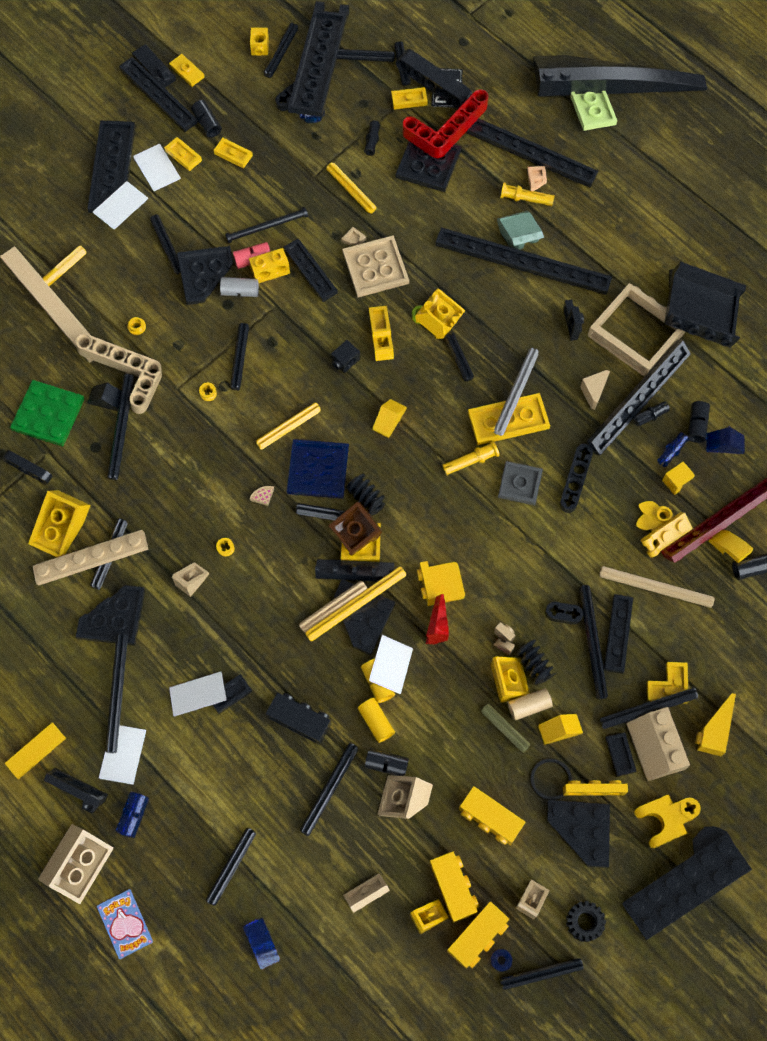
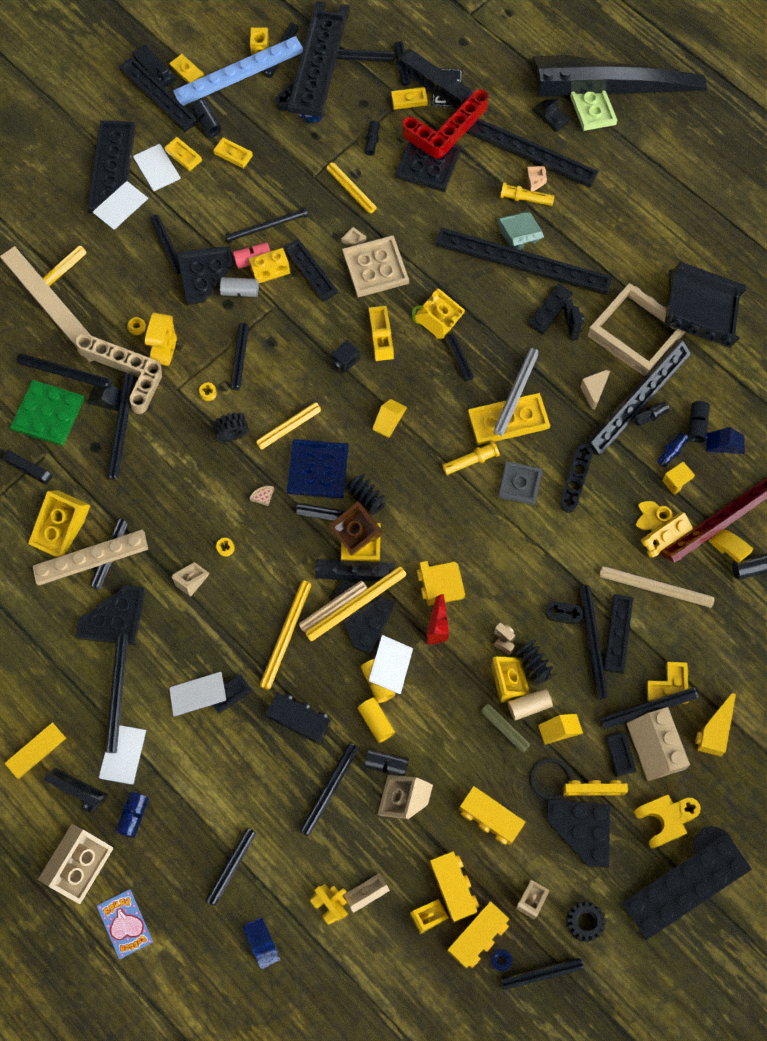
none -> black axle [16,353,112,389]
none -> yellow beam [145,312,177,366]
none -> light blue plate [173,36,303,106]
none -> black tyre [212,412,249,442]
none -> yellow axle [260,580,311,690]
none -> yellow hips [310,884,348,925]
none -> black plate [528,283,573,335]
none -> black slope [533,99,569,132]

